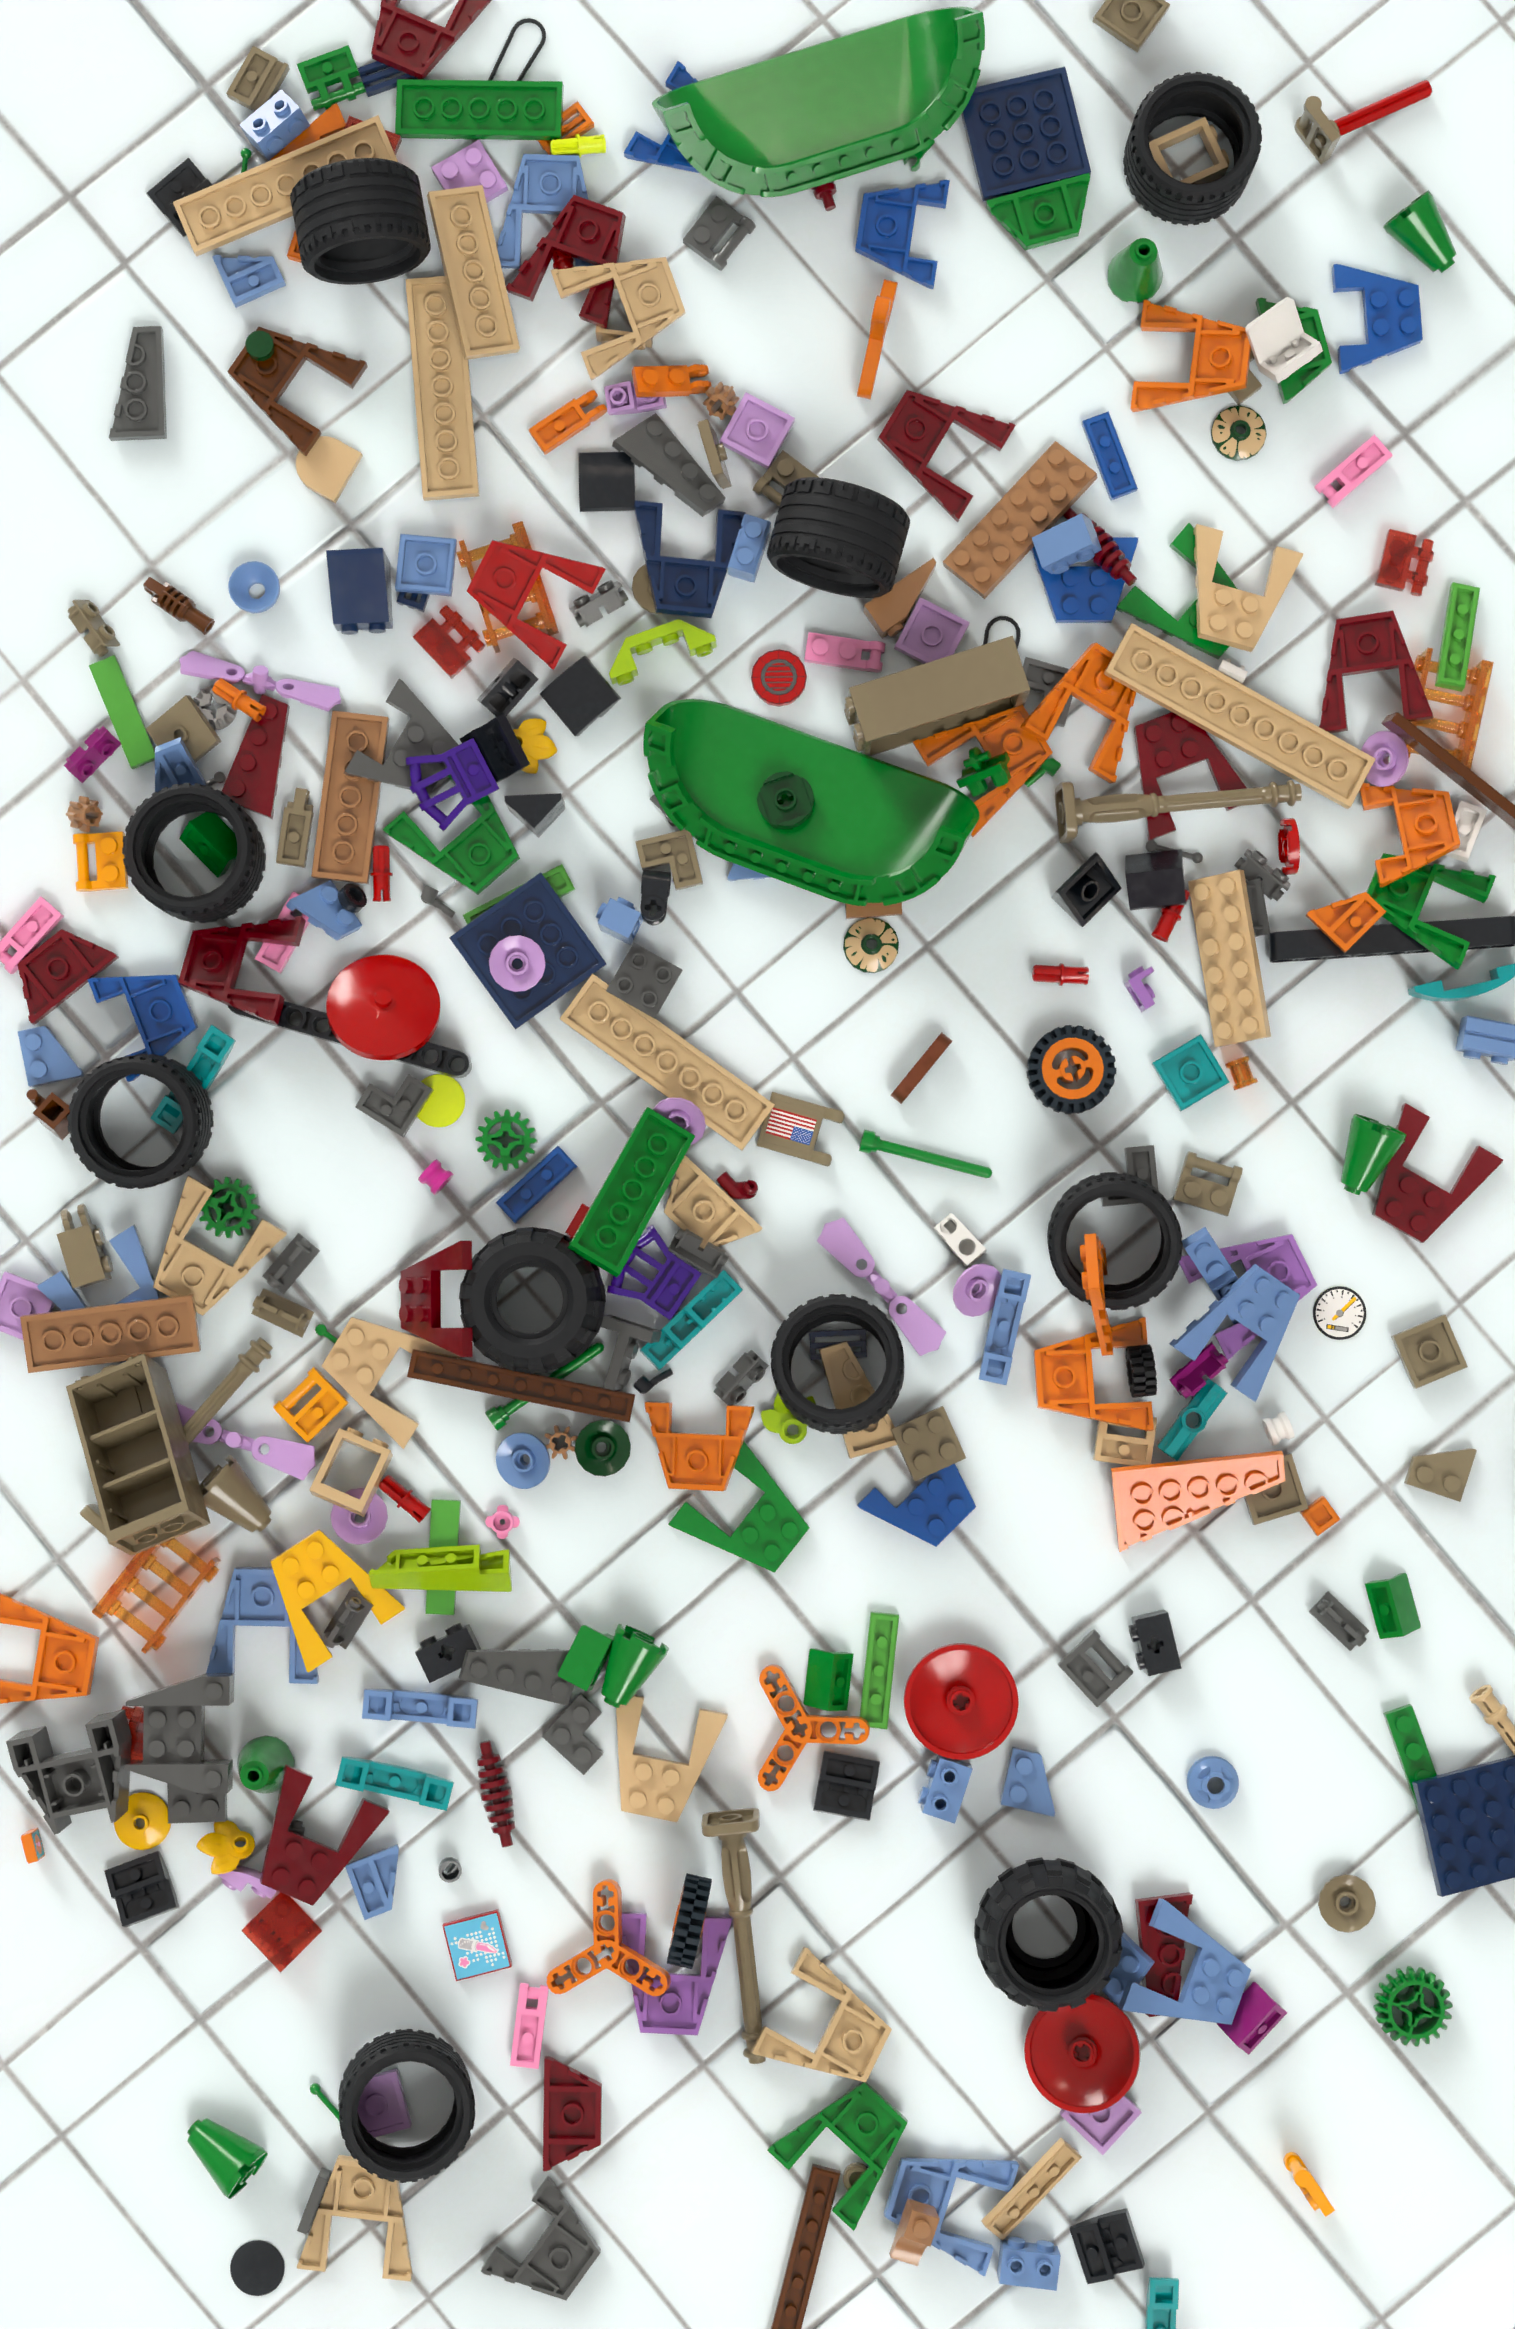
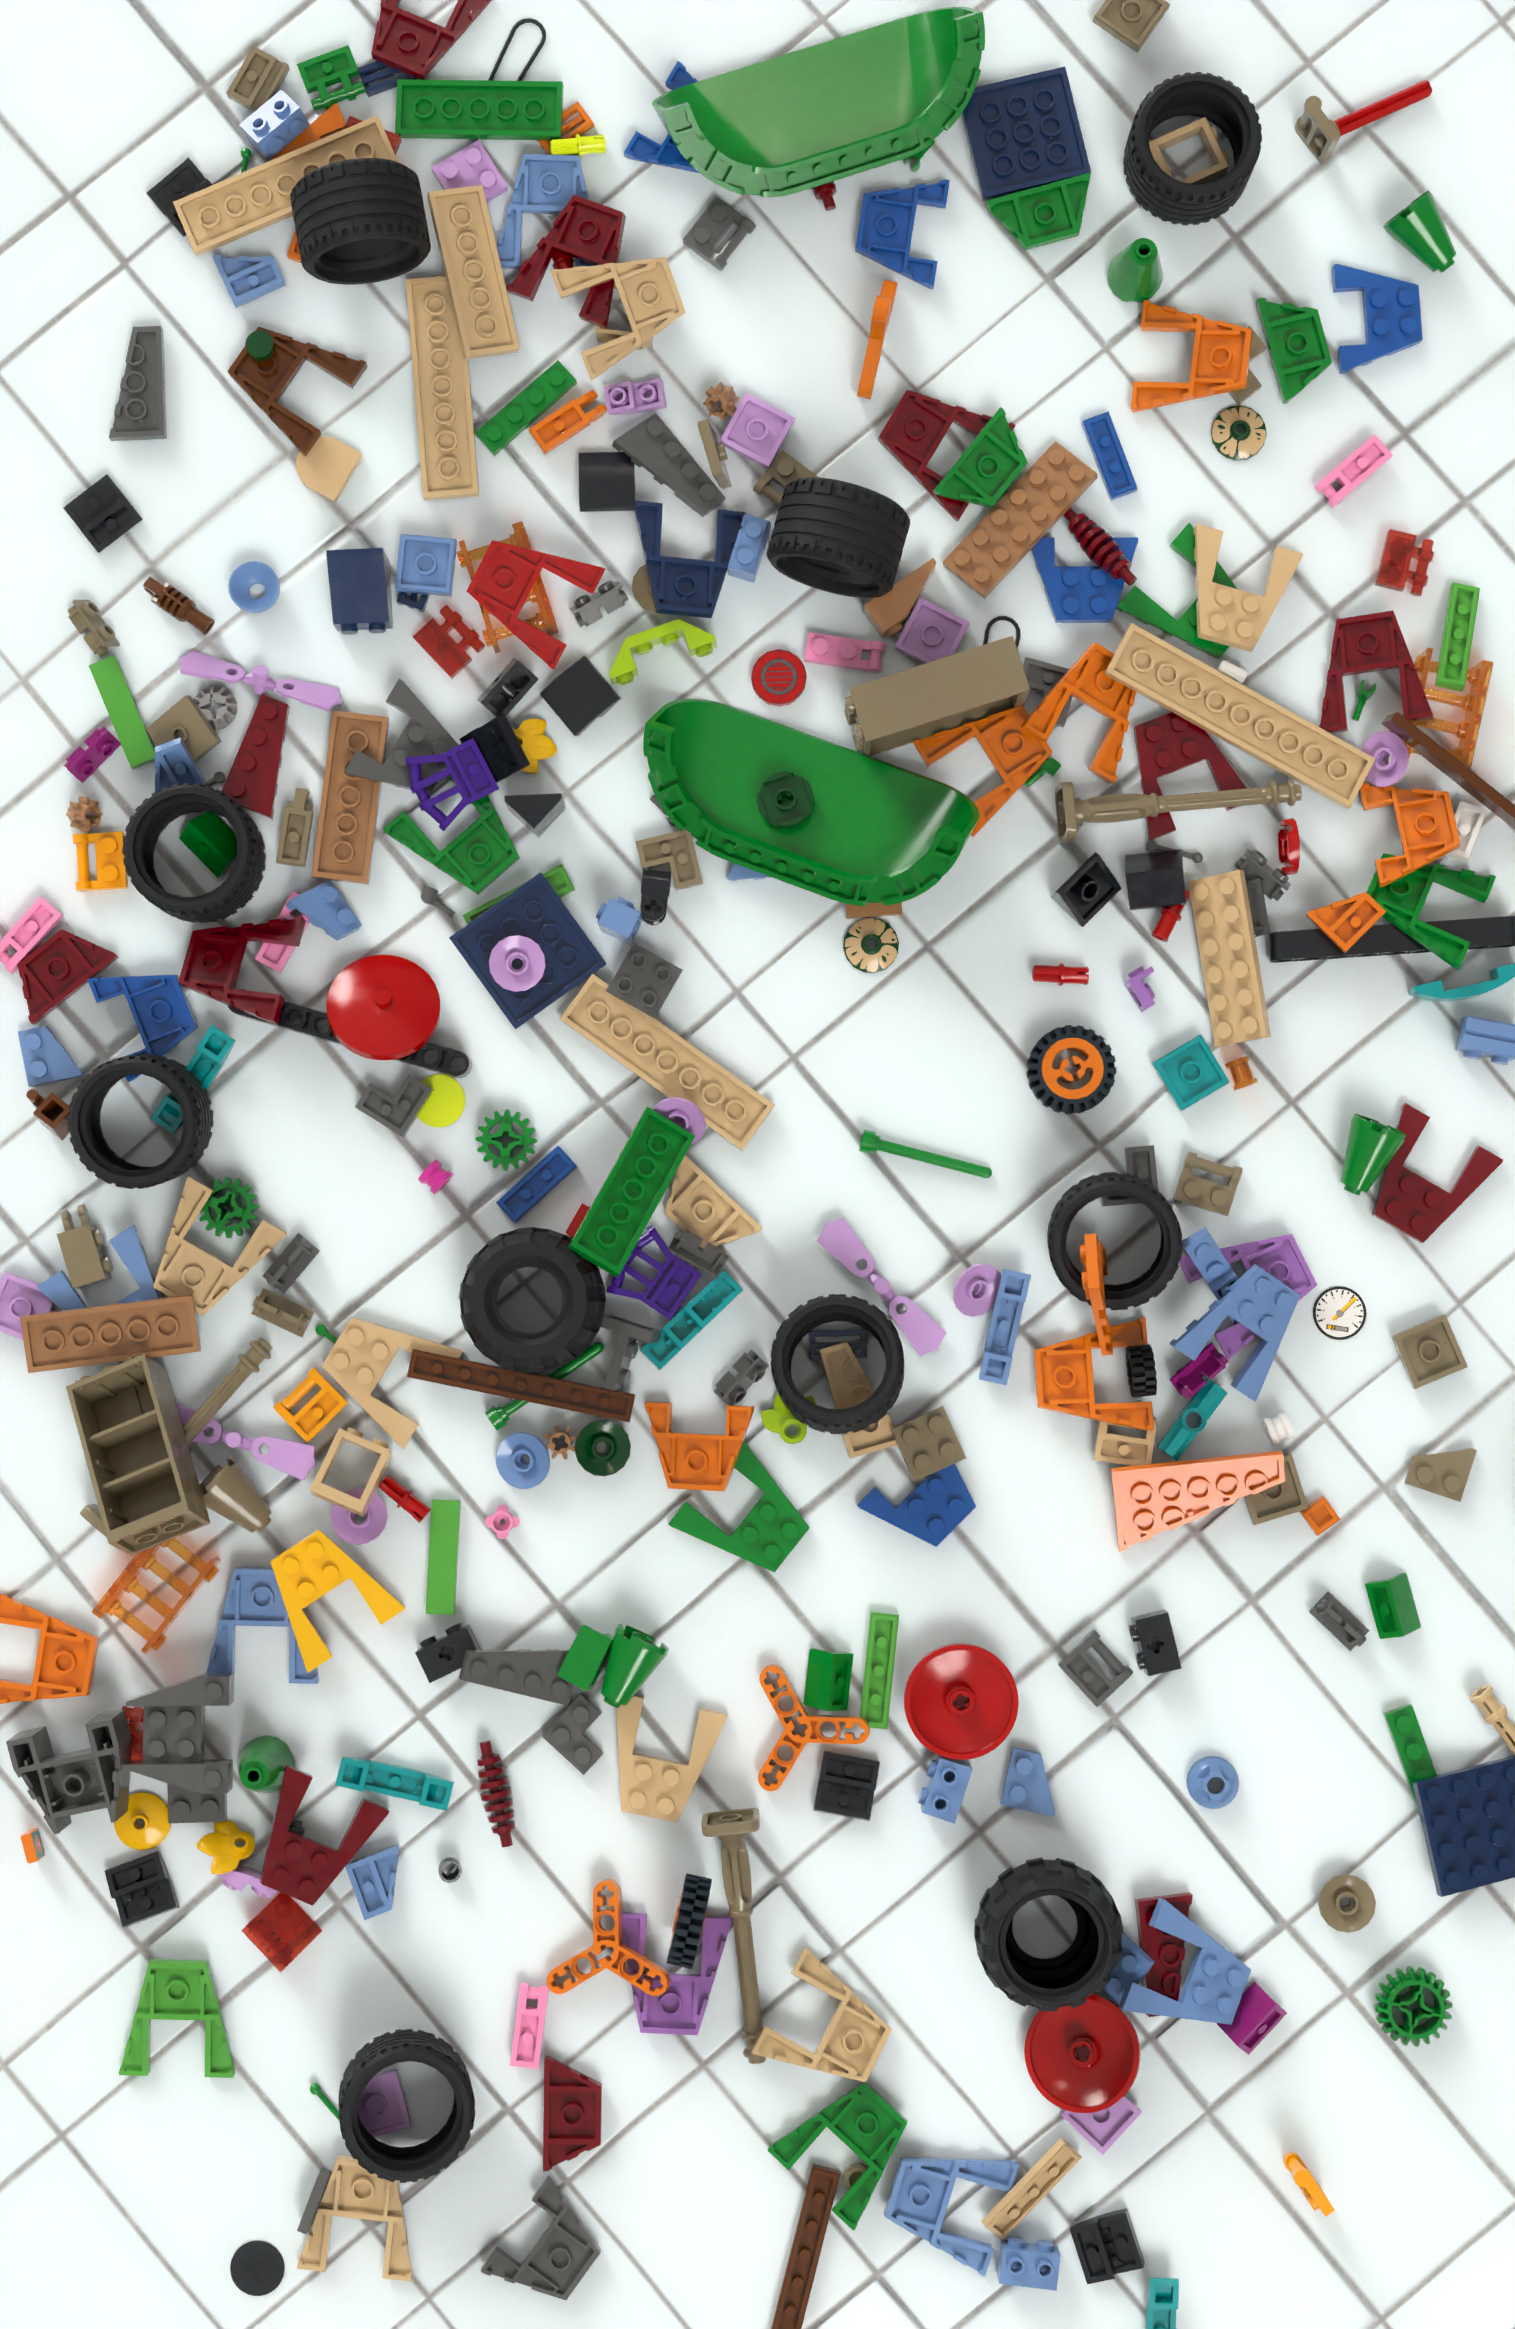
green cone [187,2118,268,2199] -> none
orange axle [212,679,267,722] -> none
dark grey hinge [324,1588,374,1649] -> none
black tile [338,883,367,913] -> none
medium blue slope [362,1689,478,1729] -> none
lime wedge [369,1544,512,1592] -> none
red axle [370,845,393,902] -> none
dark red wing [399,1241,473,1357] -> none
medium azure tile [442,1909,512,1981] -> none
orange hinge [632,364,711,398] -> none
black hand [633,1368,673,1394] -> none
dark red arm [716,1171,758,1199] -> none
dark tan flag [756,1092,845,1167] -> none
medium nougat arch [889,2198,940,2266] -> none
copper beam [890,1032,952,1104] -> none
white leg [934,1213,986,1269] -> none
green hips [956,747,1011,797] -> none
medium blue brick [1032,513,1102,574] -> none
white bracket [1245,297,1323,383] -> none
none -> black slope [63,474,143,553]
none -> bright green wing [119,1959,235,2078]
none -> green plate [475,360,577,456]
none -> green wing [933,407,1028,508]
none -> green hand [1352,680,1376,721]

